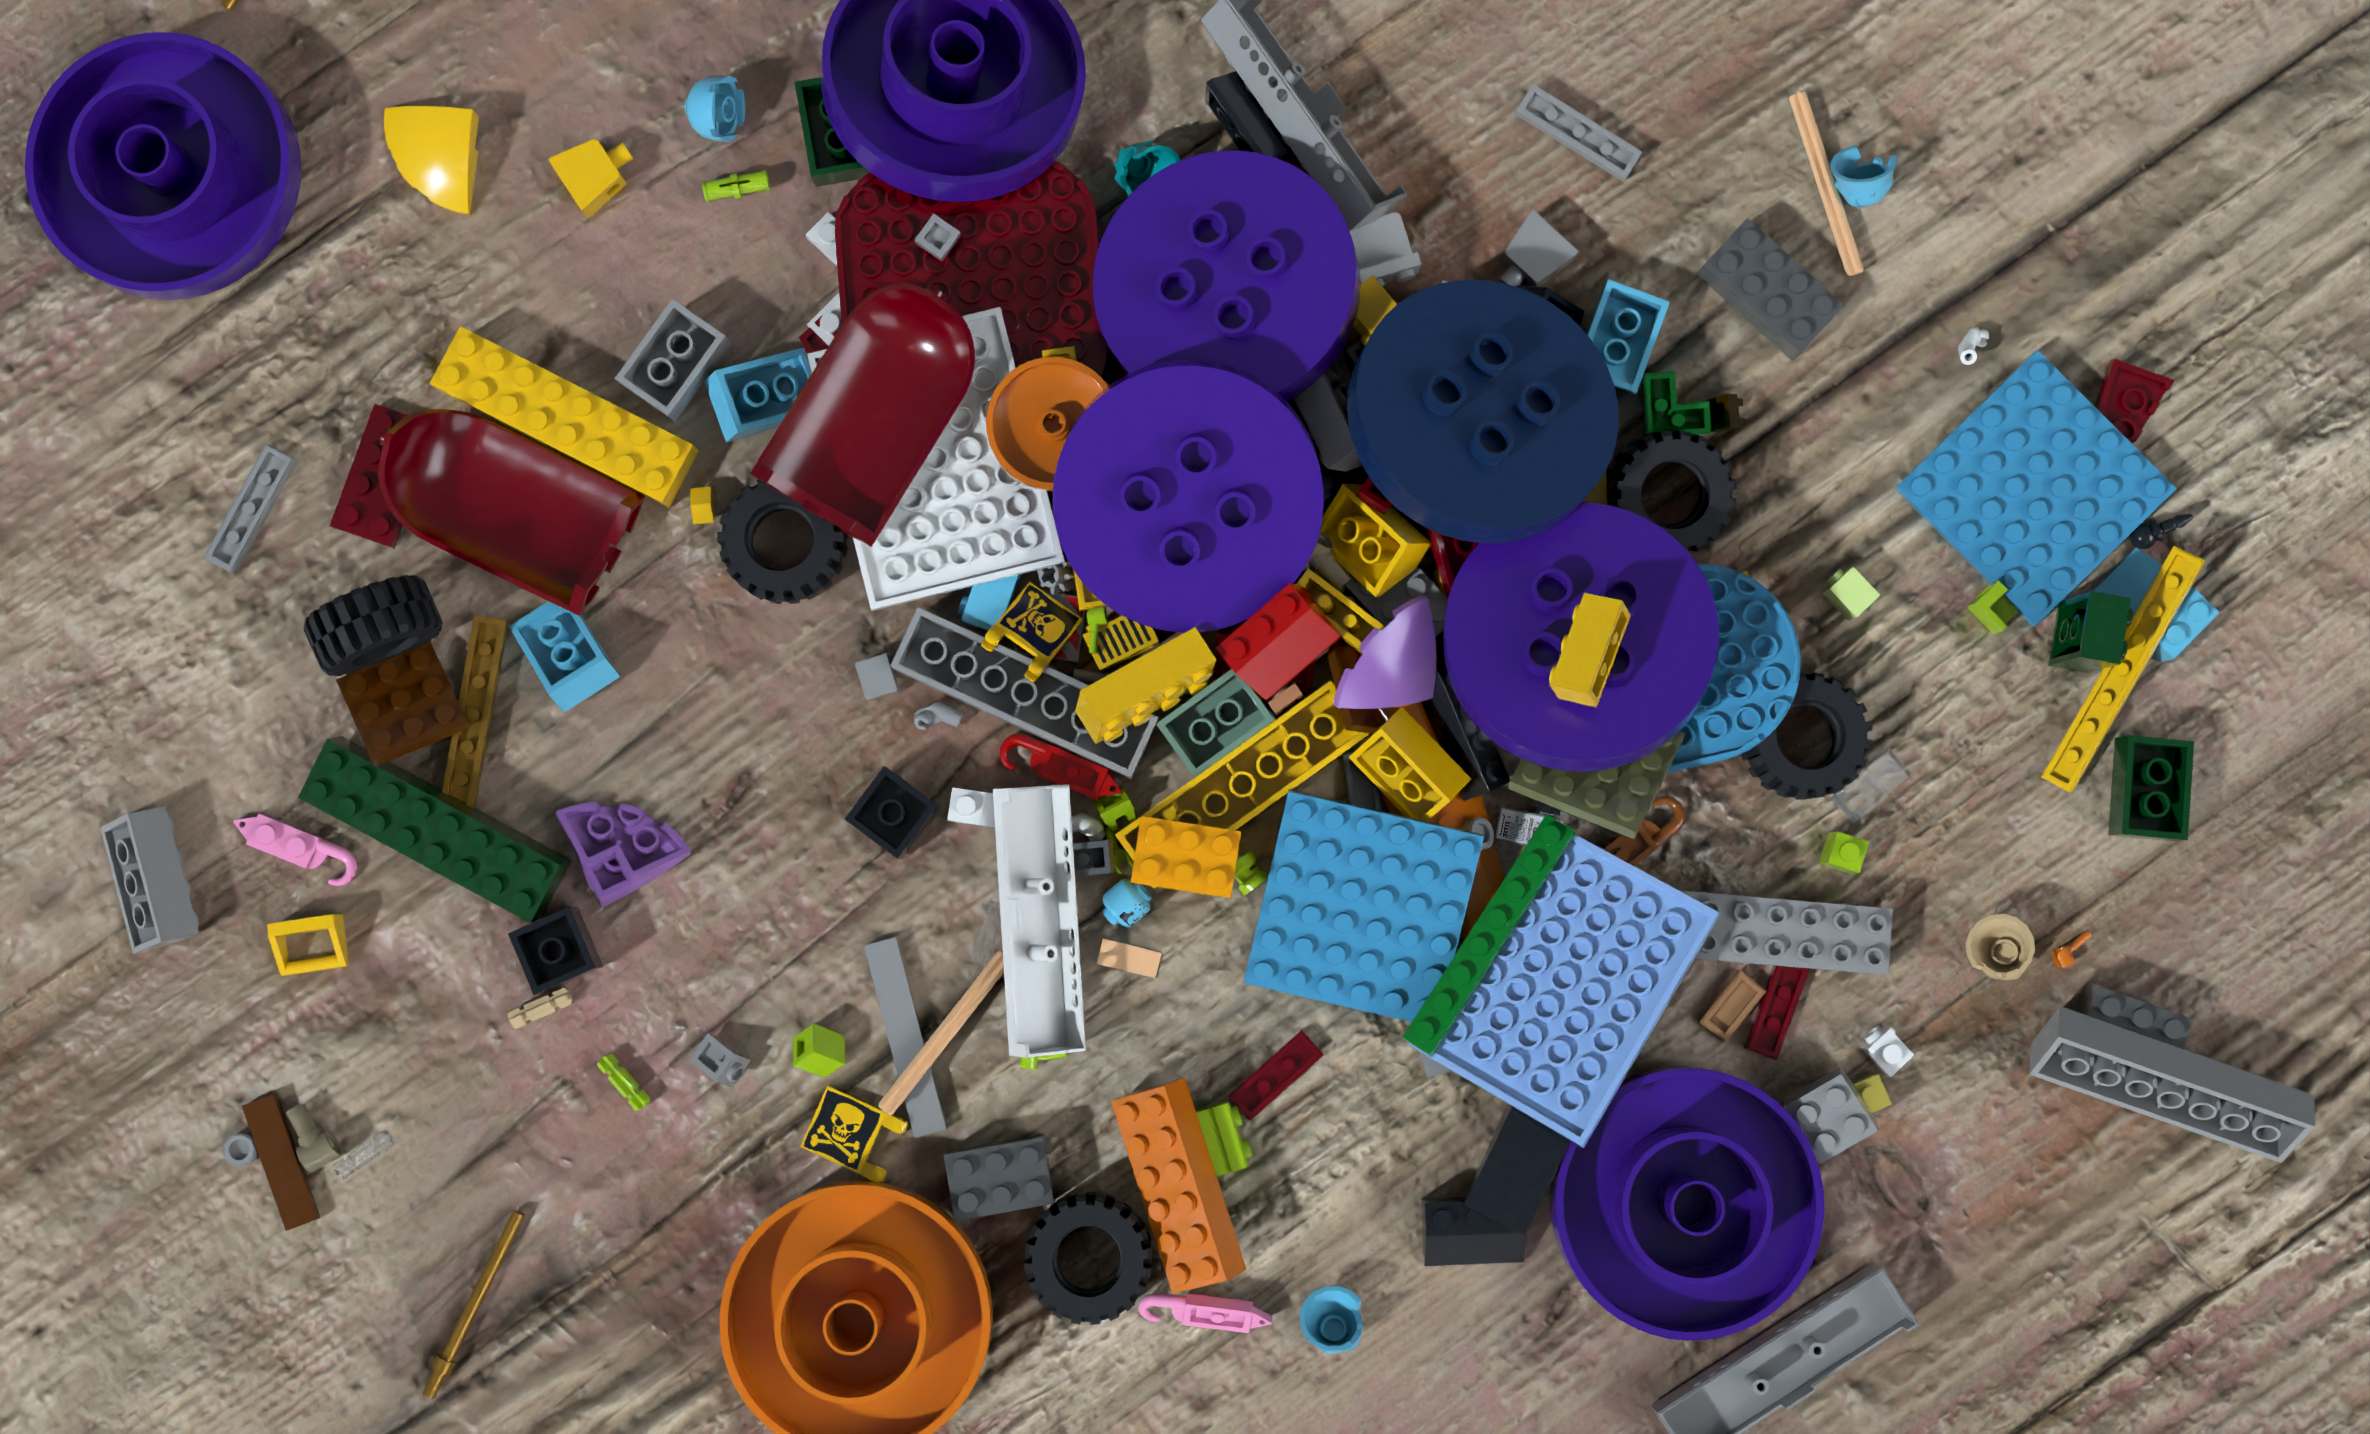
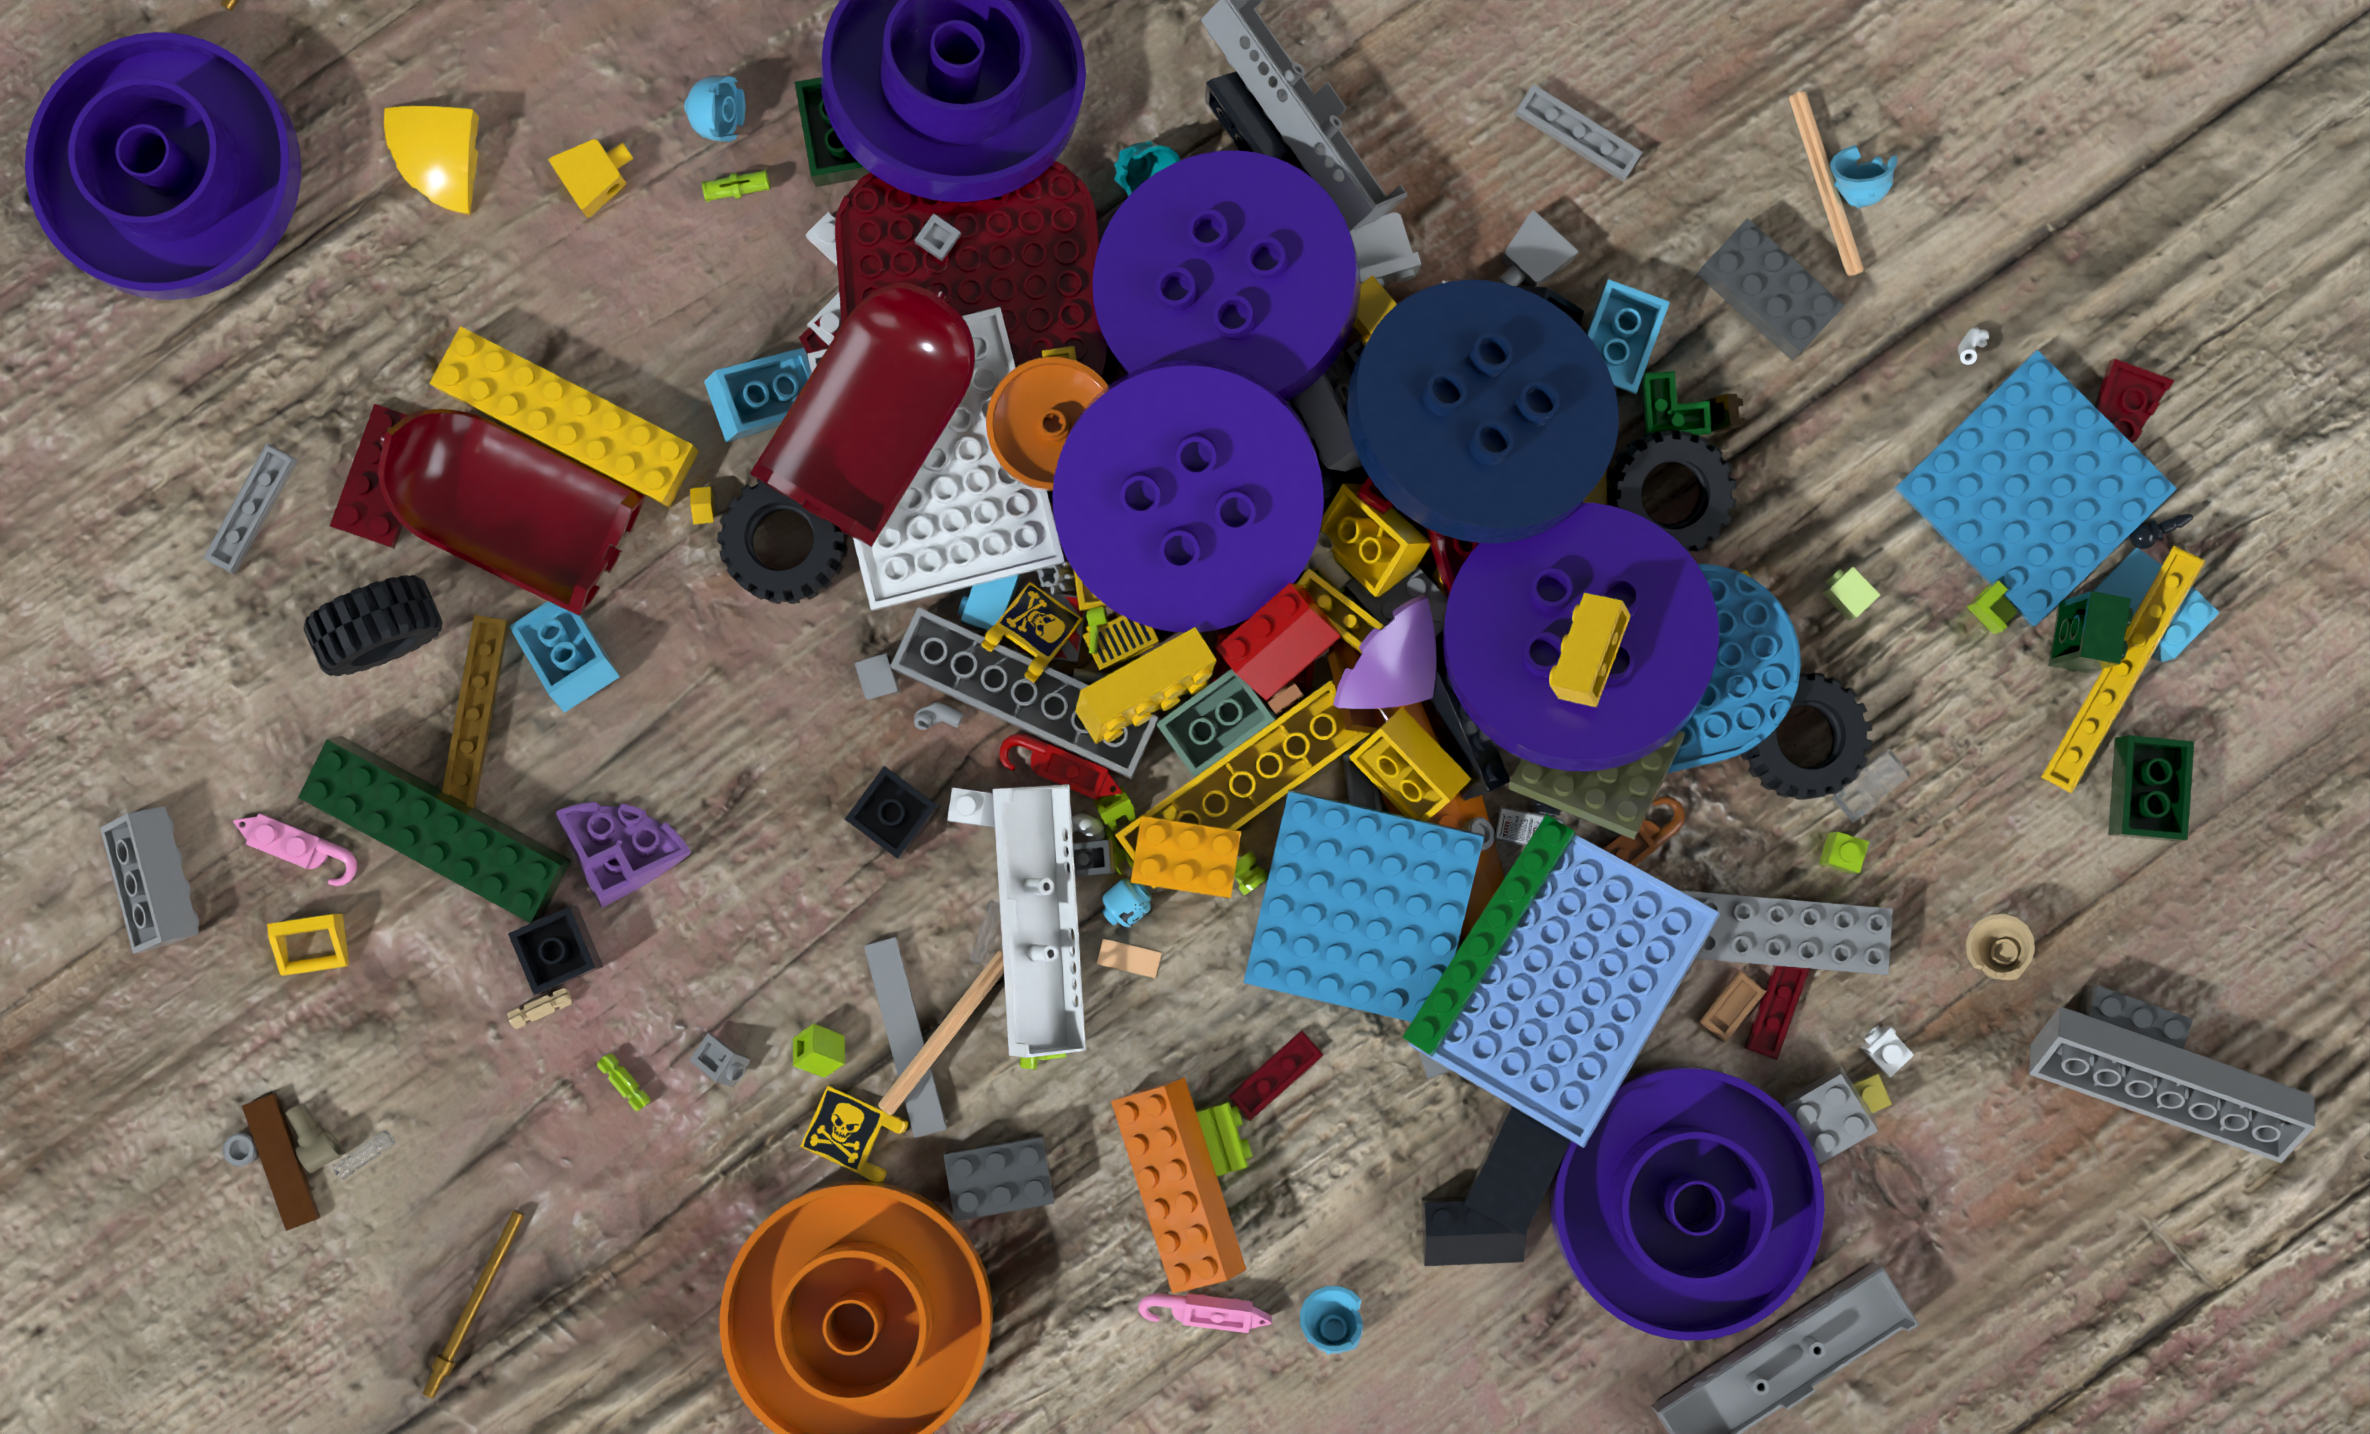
reddish brown plate [336,642,469,767] -> none
light grey brick [614,299,732,422] -> none
black tyre [1024,1191,1152,1325] -> none
orange hand [2052,930,2092,968] -> none

